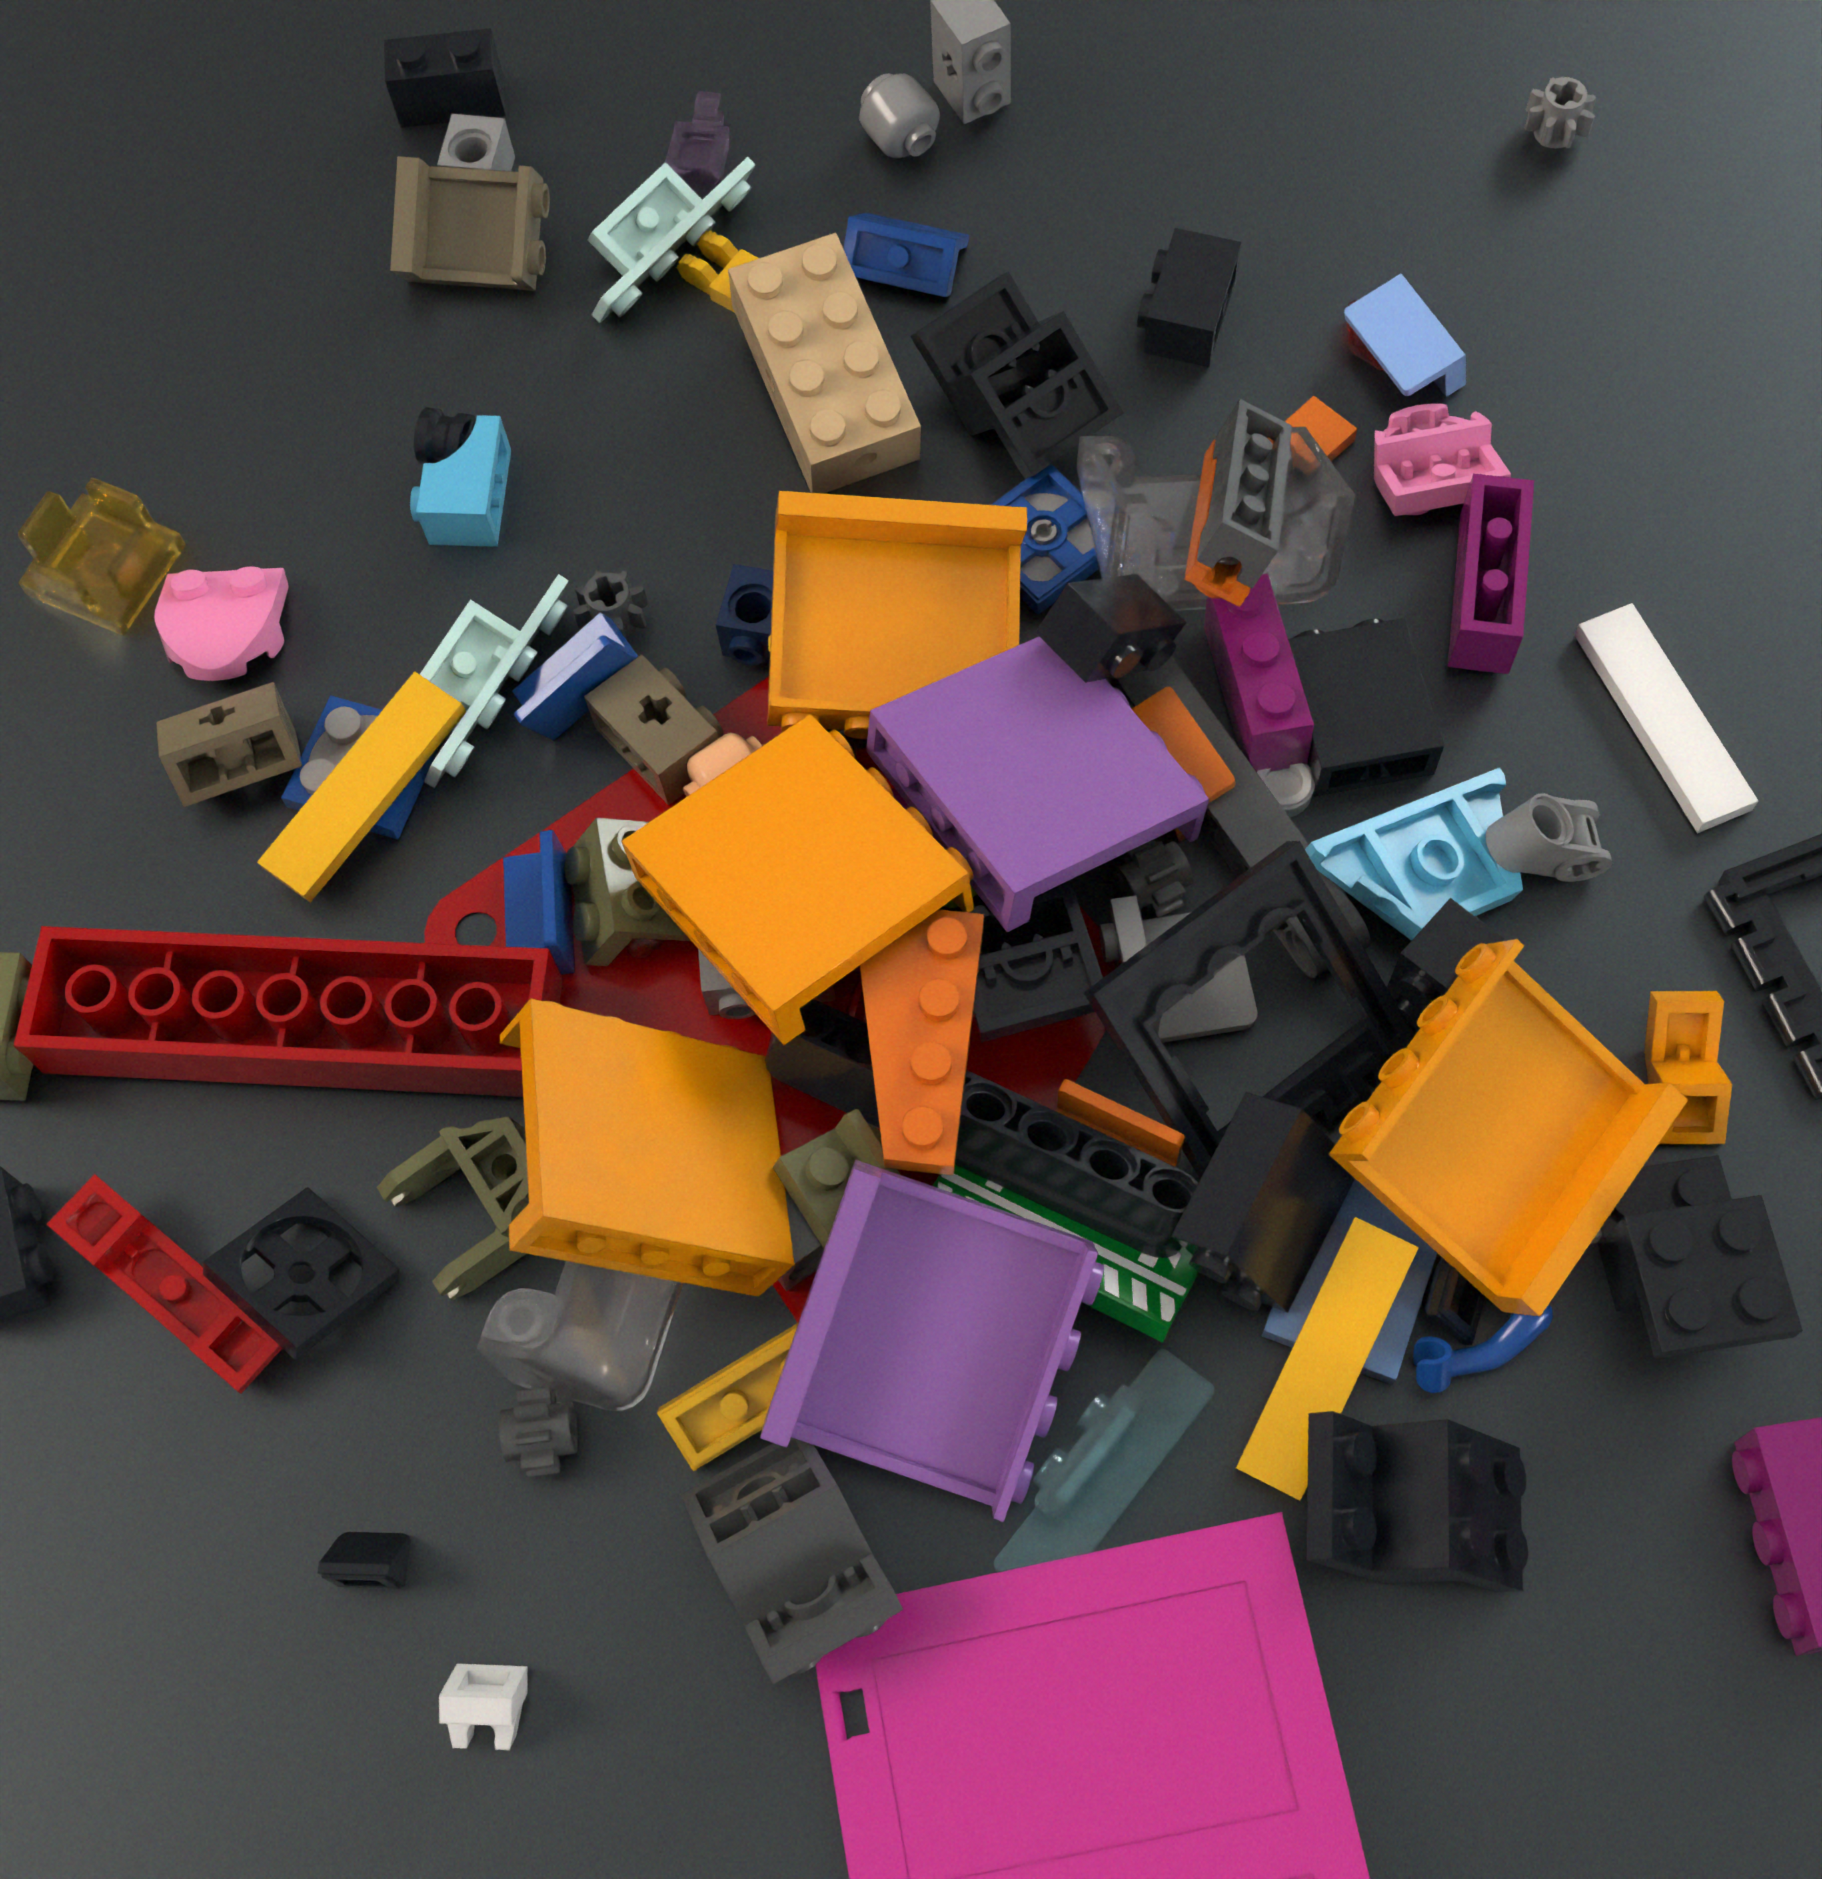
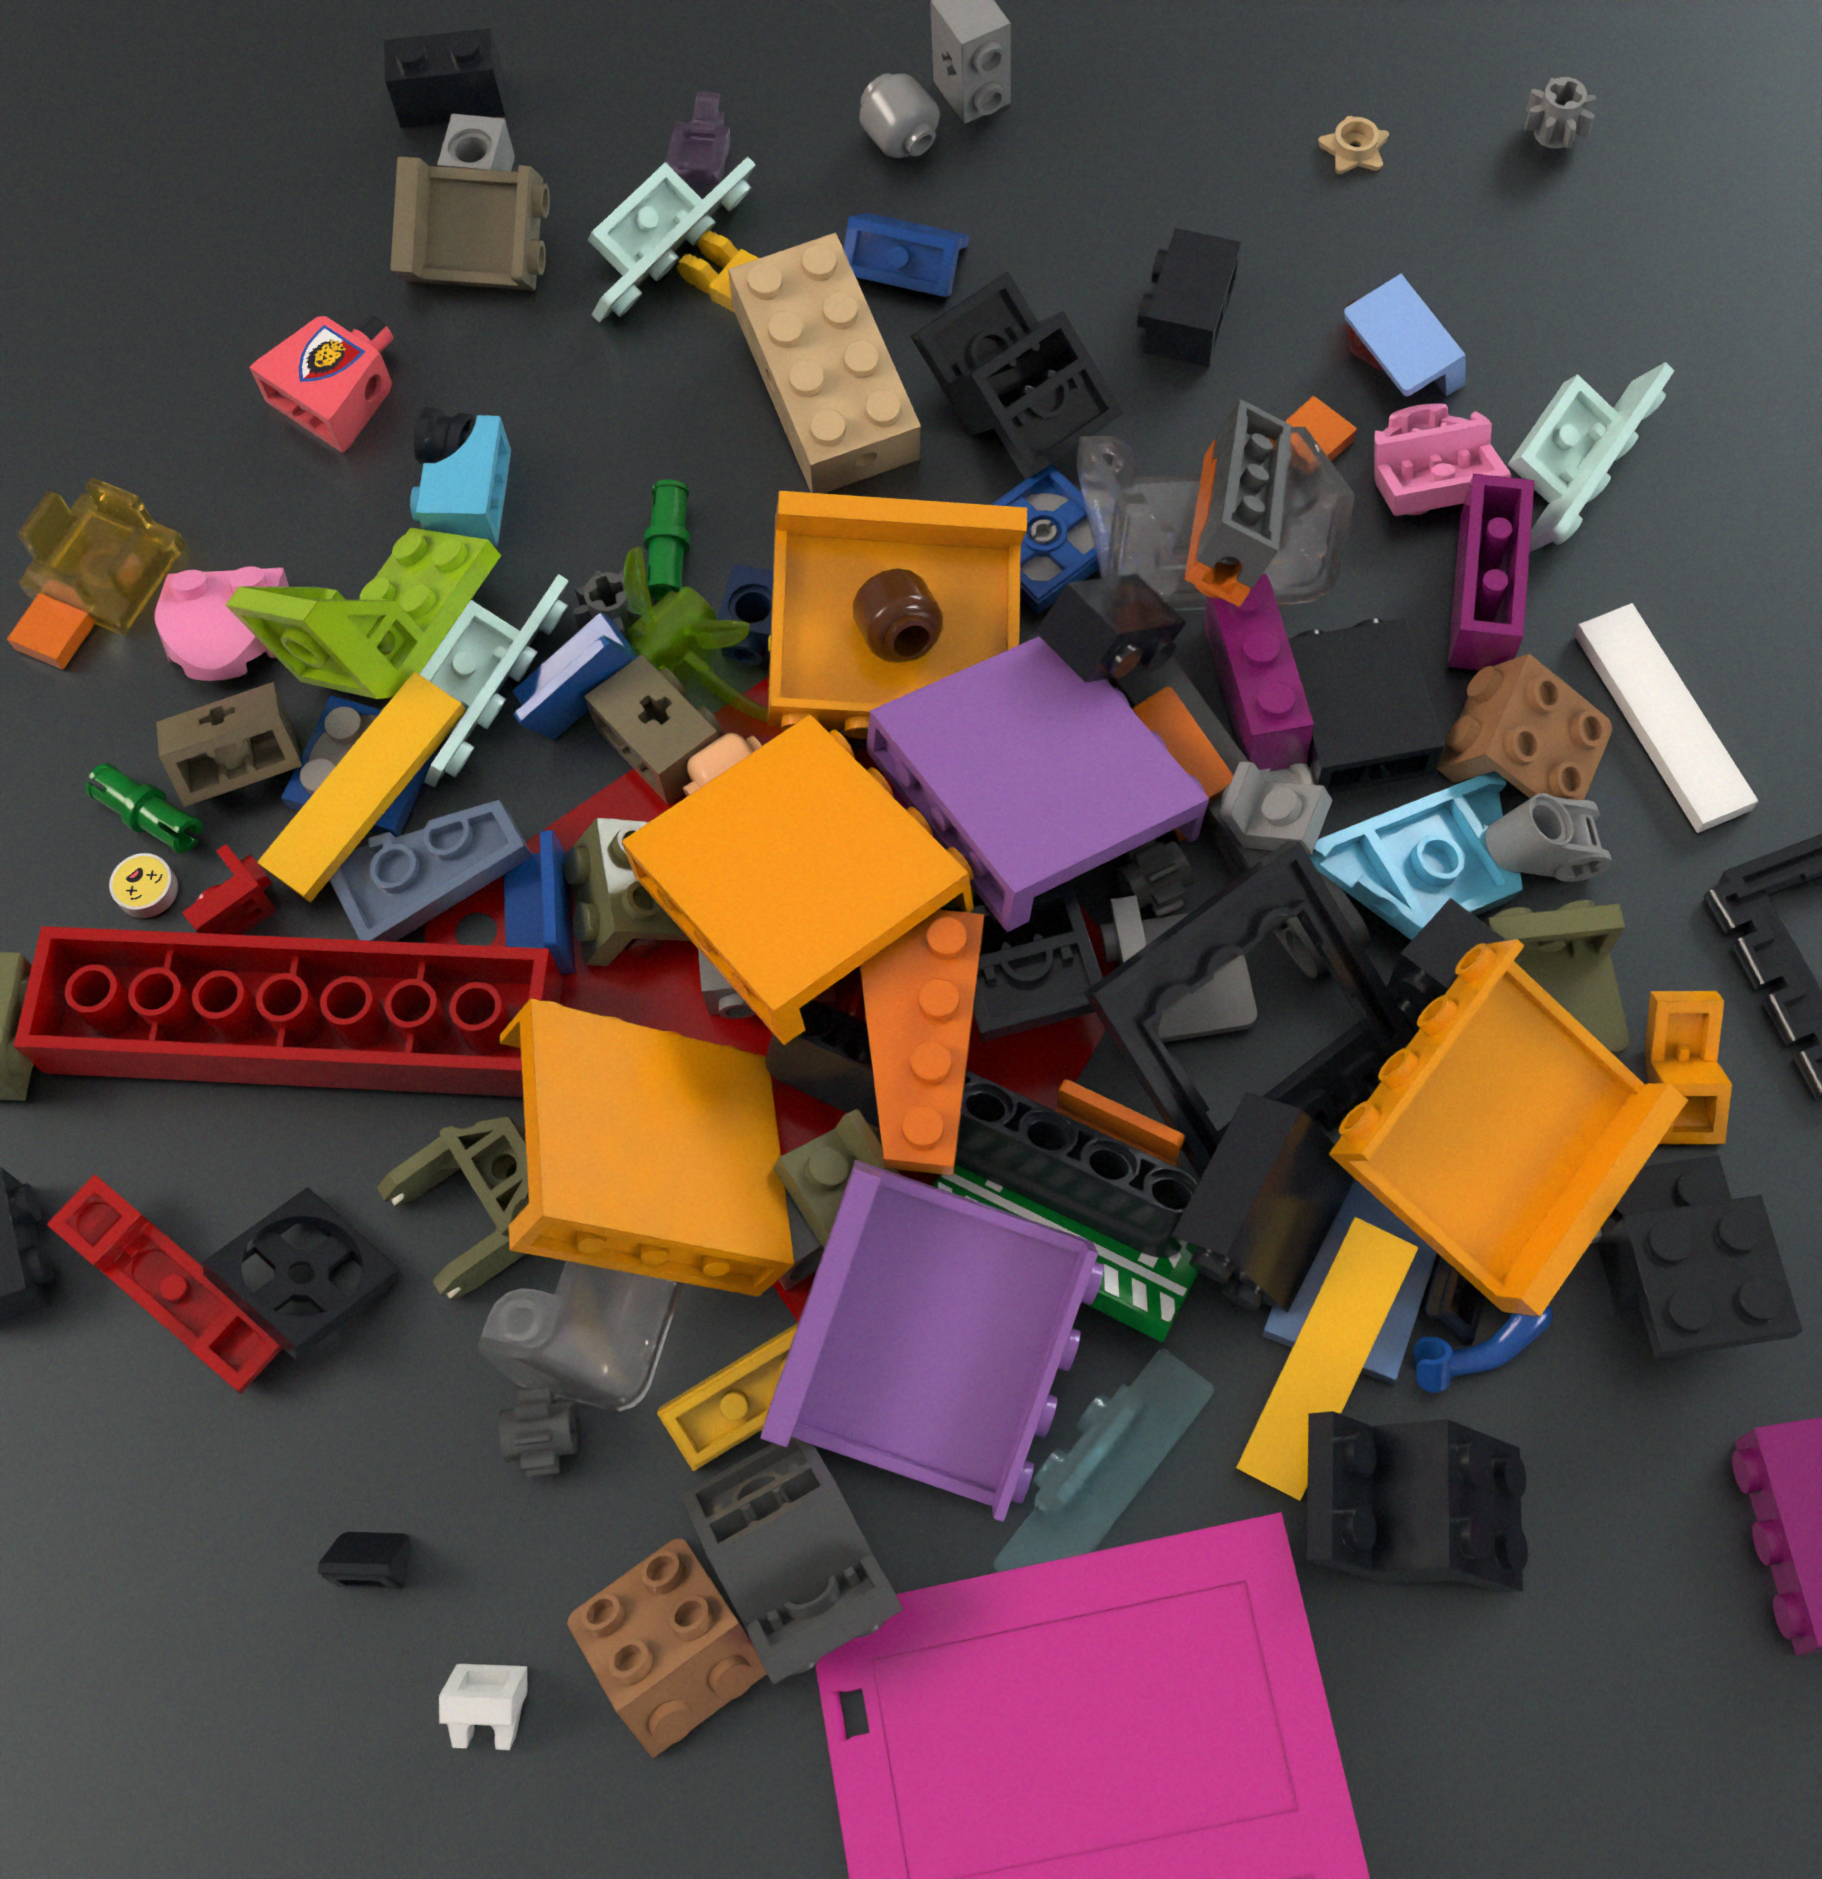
none -> orange tile [7,593,95,670]
none -> green pin [85,763,203,854]
none -> tile [109,853,178,918]
none -> red bracket [182,844,277,935]
none -> lime bracket [225,528,501,699]
none -> coral torso [249,314,394,454]
none -> sand blue wing [330,800,533,942]
none -> medium nougat bracket [567,1538,767,1758]
none -> clear neon green plant [623,546,768,723]
none -> green pin [643,479,691,602]
none -> reddish brown head [853,568,943,663]
none -> light grey bracket [1220,762,1332,854]
none -> tan plate [1318,116,1389,175]
none -> medium nougat bracket [1437,654,1612,800]
none -> olive bracket [1486,900,1630,1056]
none -> light aqua bracket [1508,362,1674,553]

